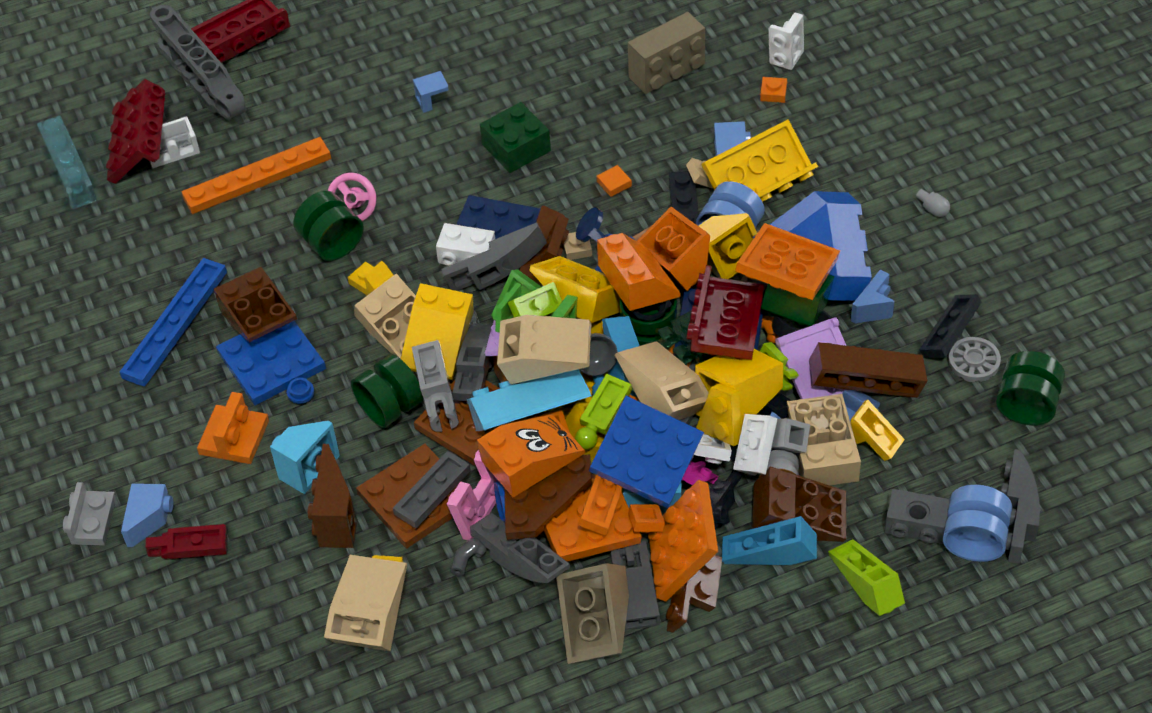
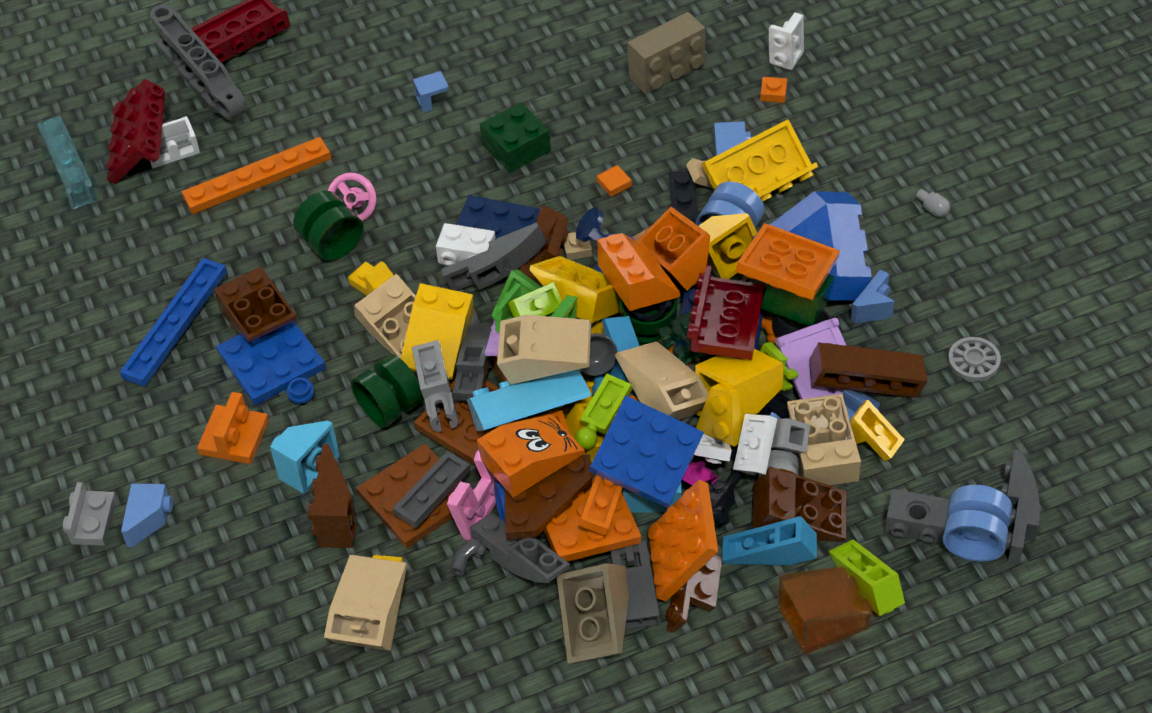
dark red hinge [146,524,227,559] -> none
orange plate [628,504,665,533] -> none
black plate [919,294,982,358] -> none
dark green wheel [996,351,1065,426] -> none
none -> clear orange slope [778,566,873,655]

